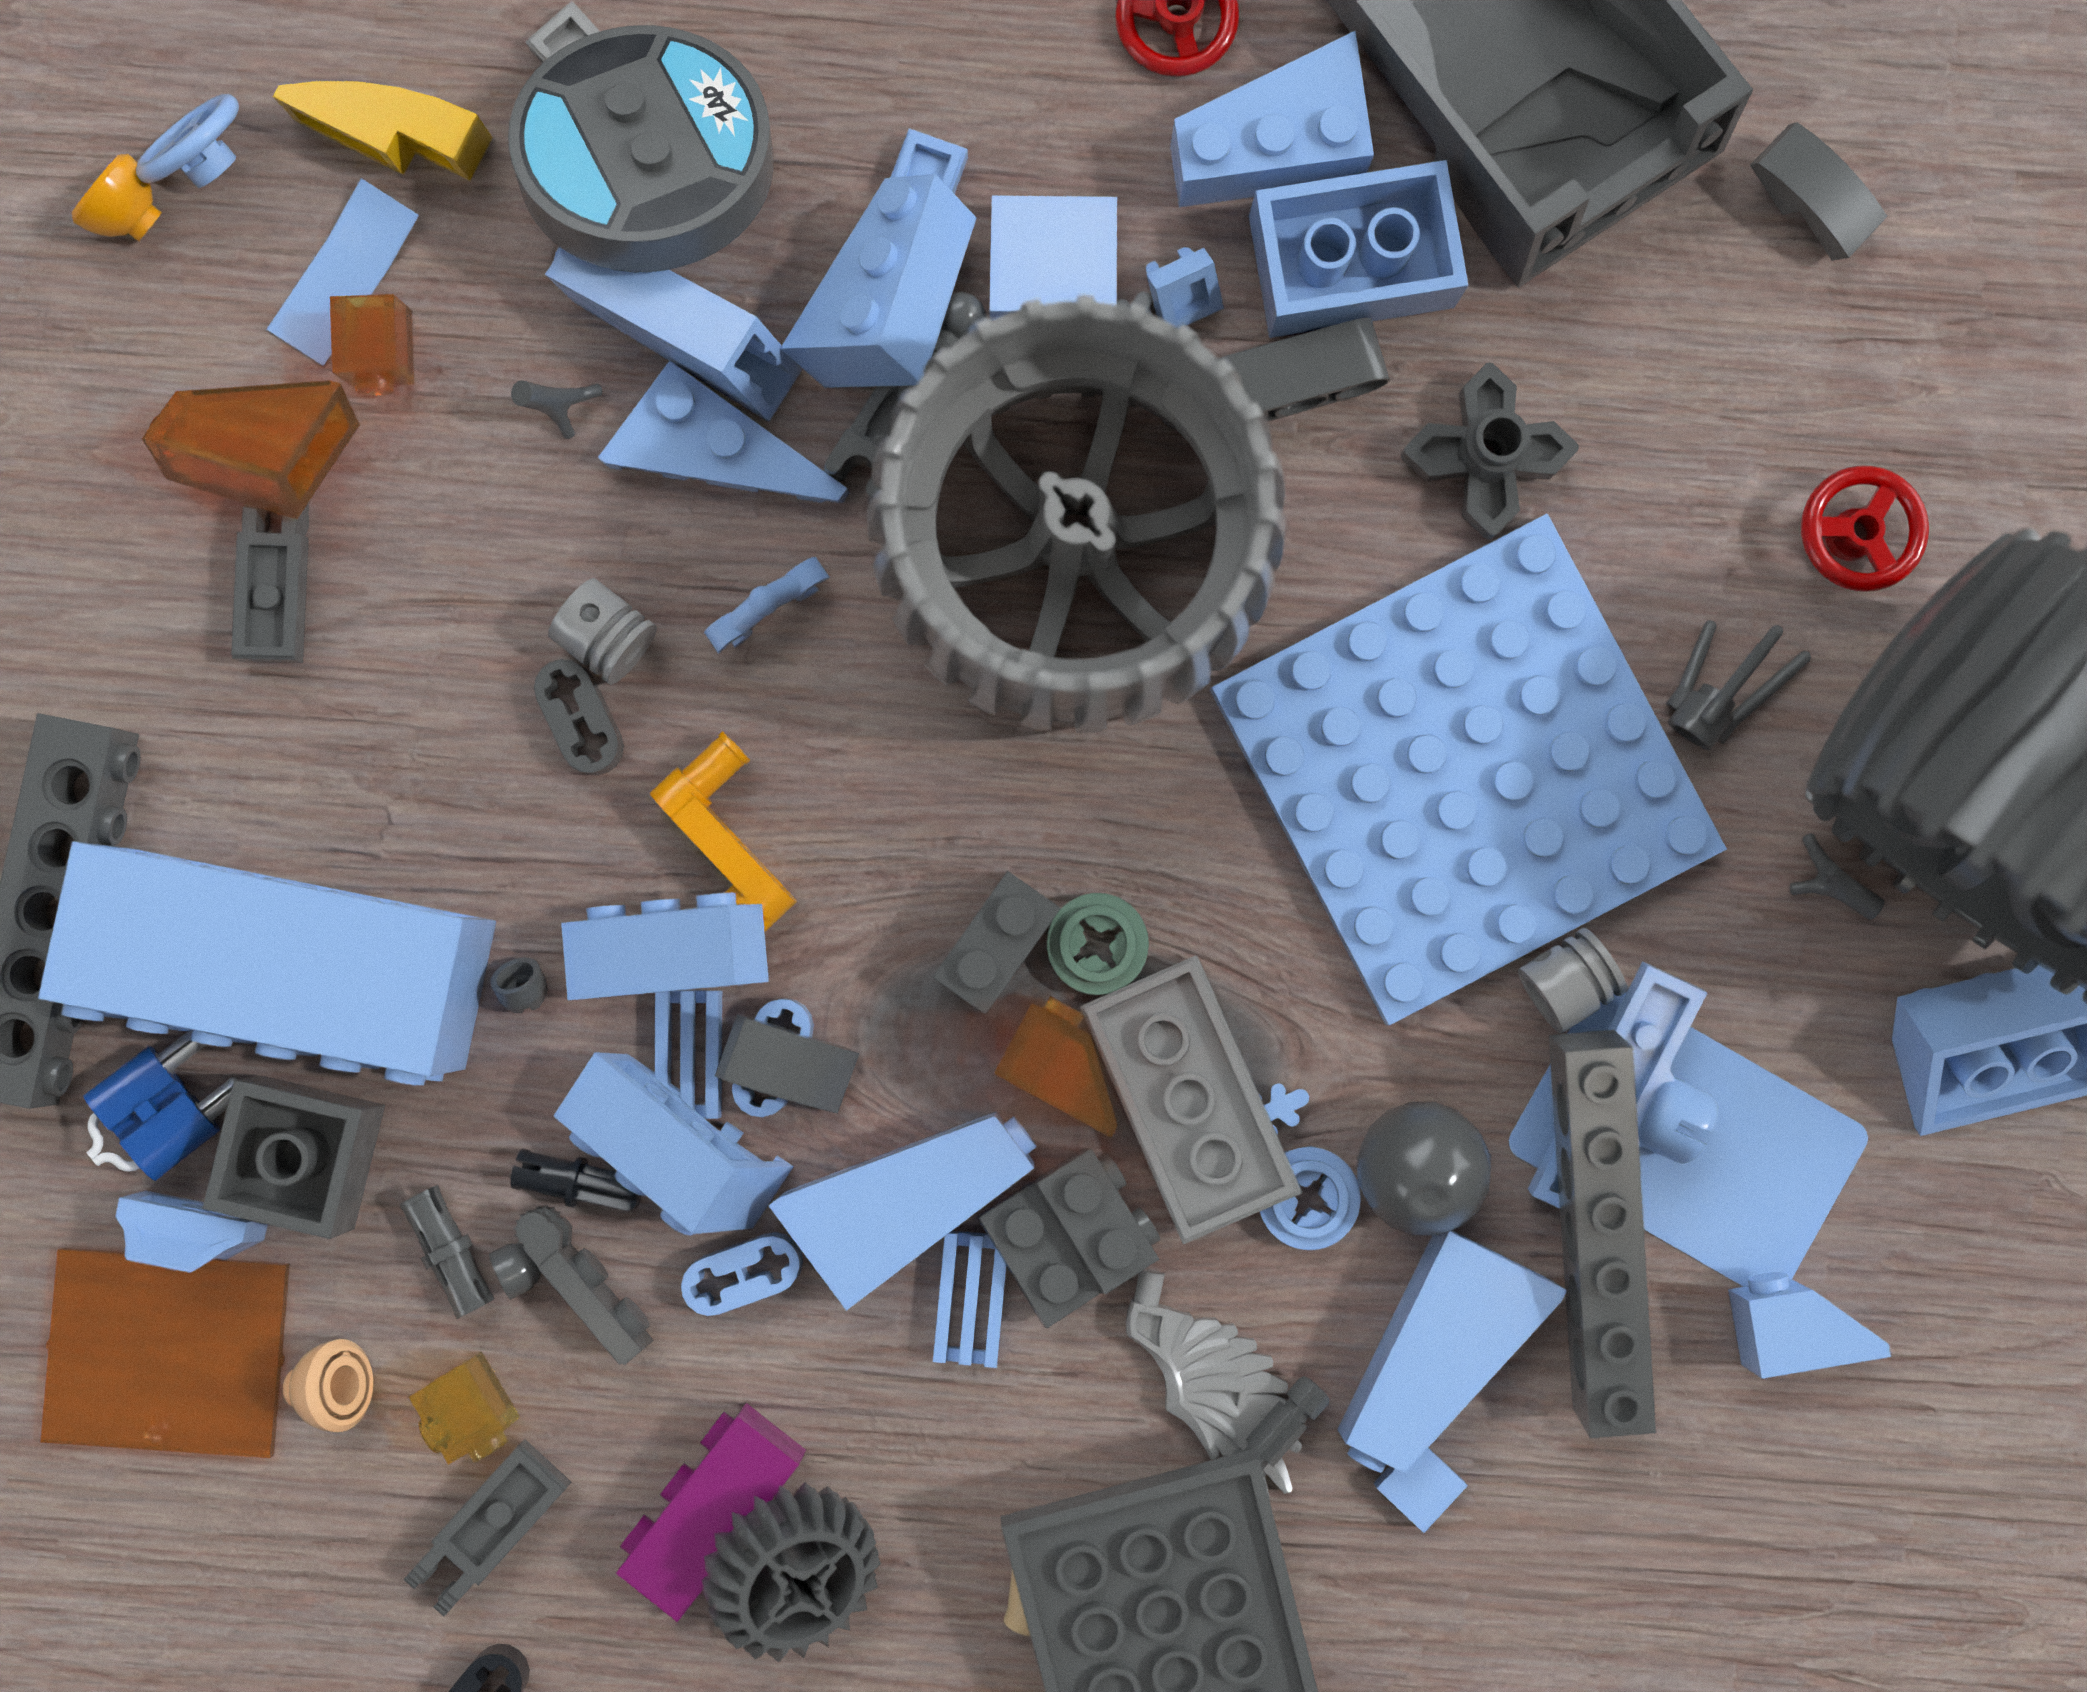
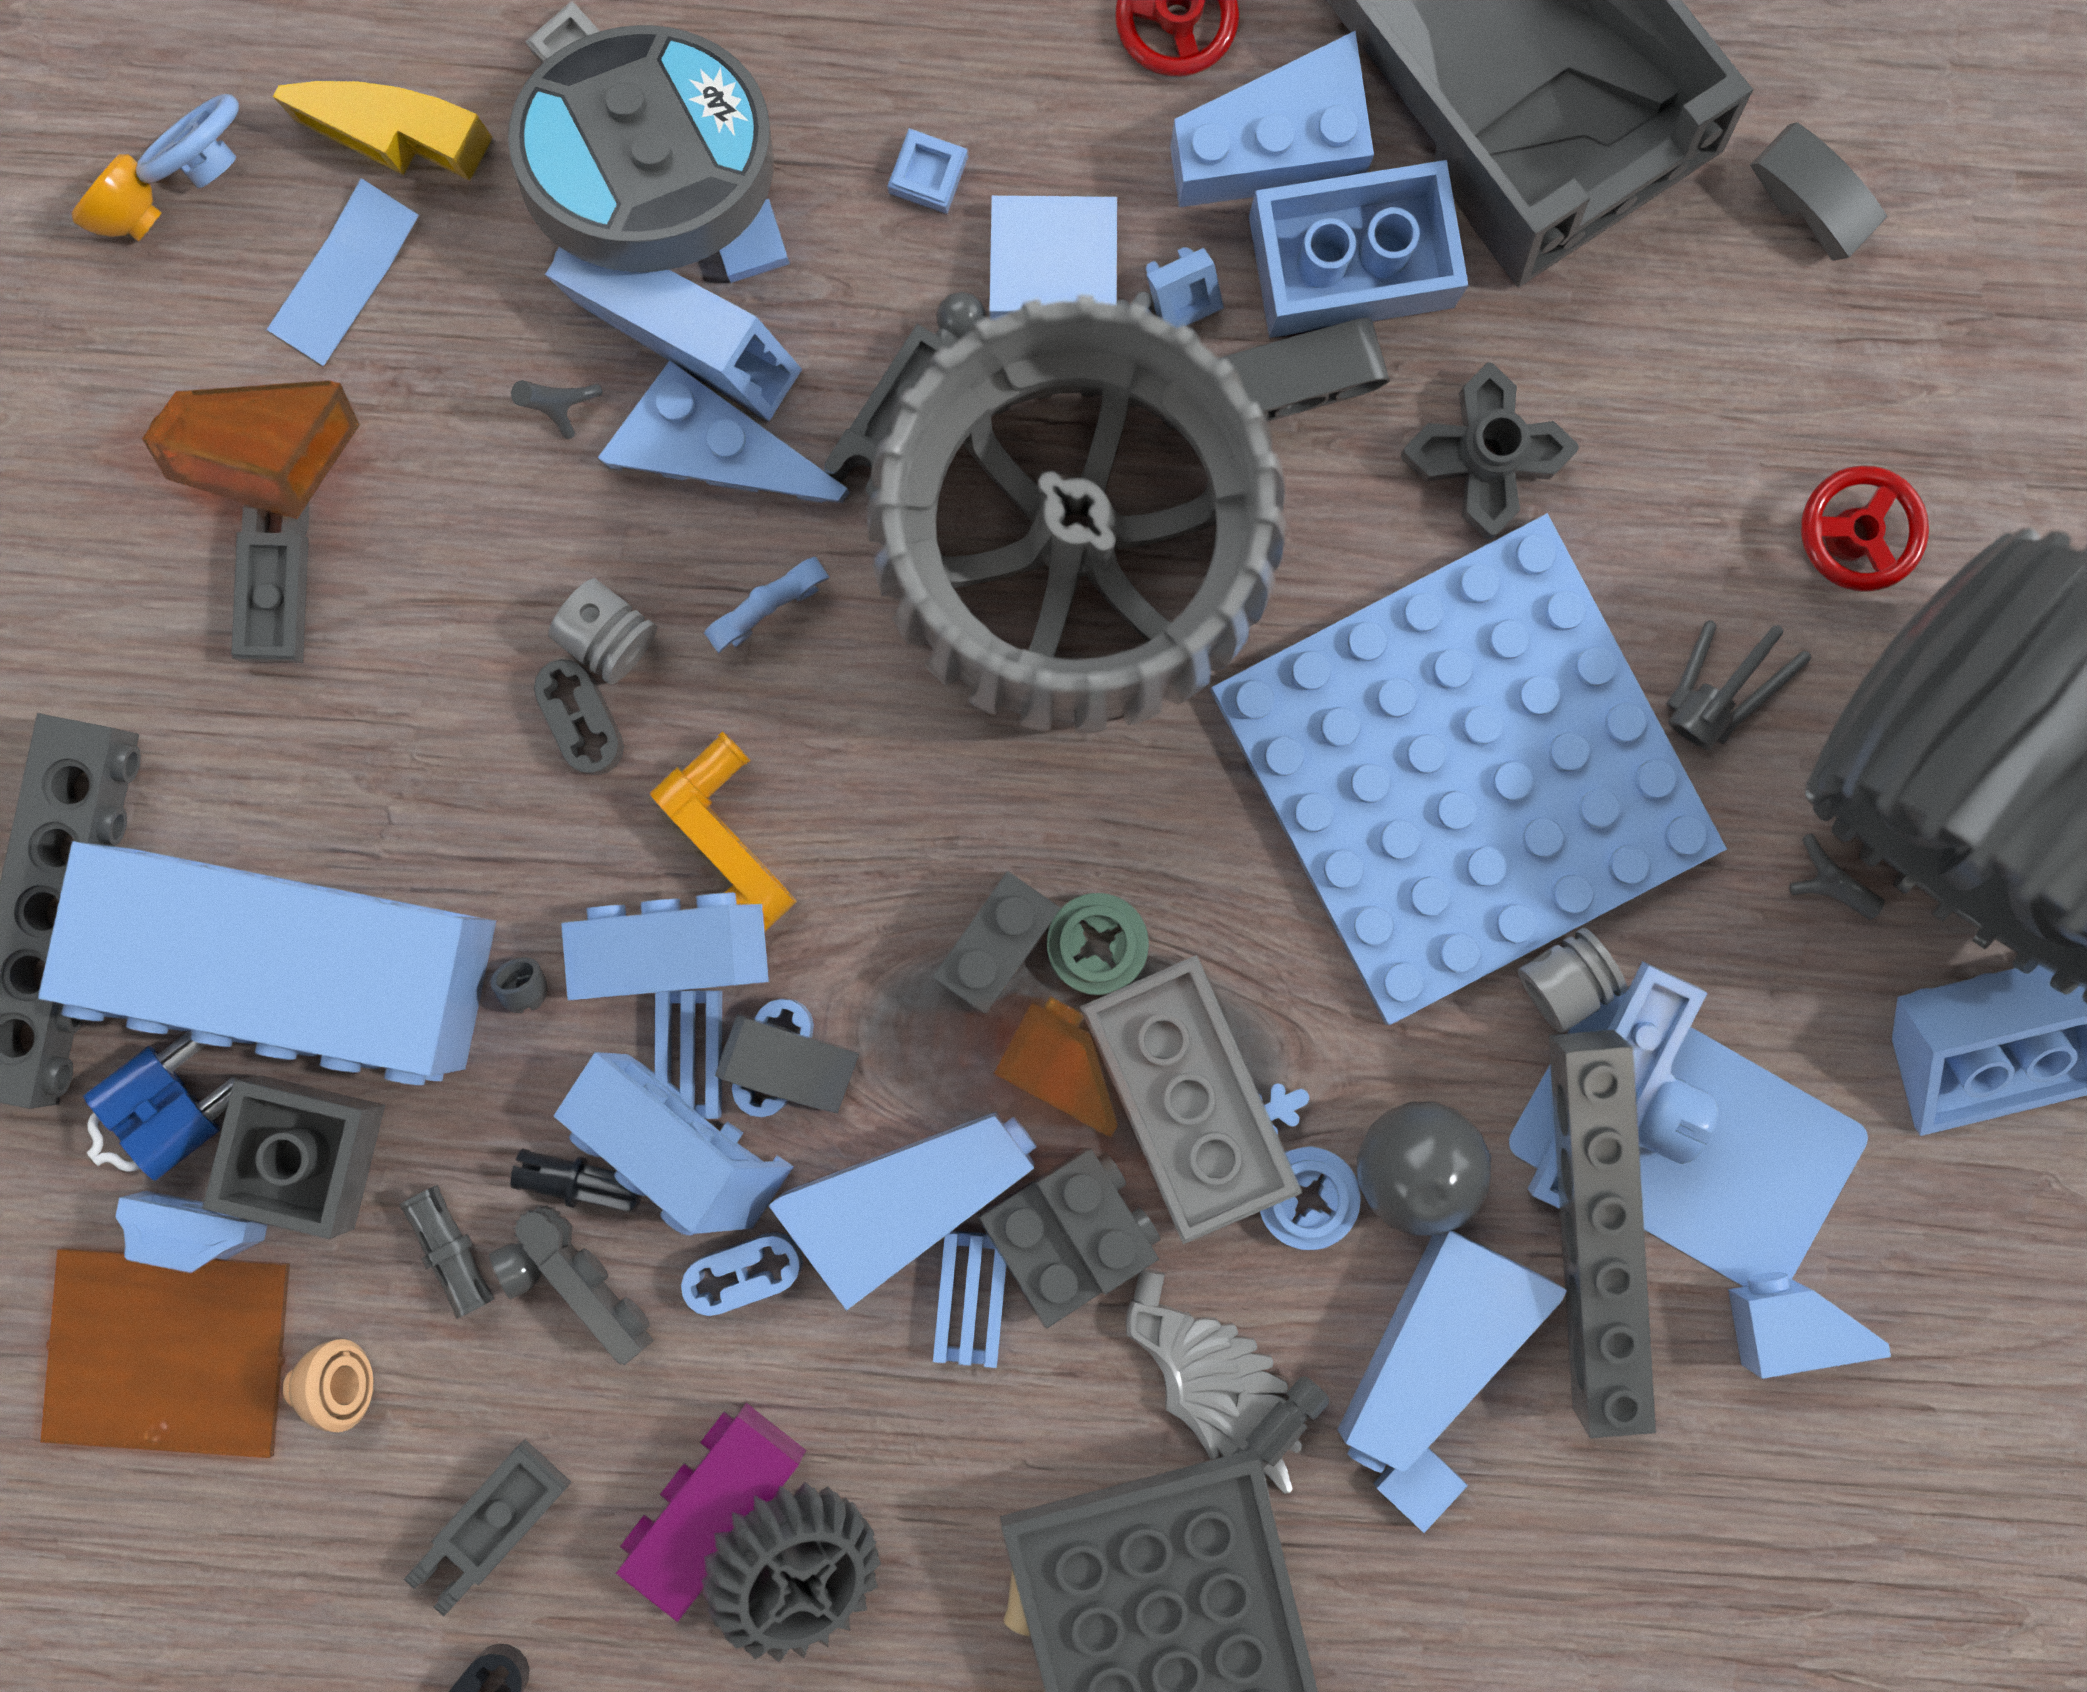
clear orange brick [330,294,415,395] -> none
clear yellow brick [409,1351,520,1465] -> none
light blue wedge [780,174,976,388] -> none
none -> light blue tile [719,198,790,283]

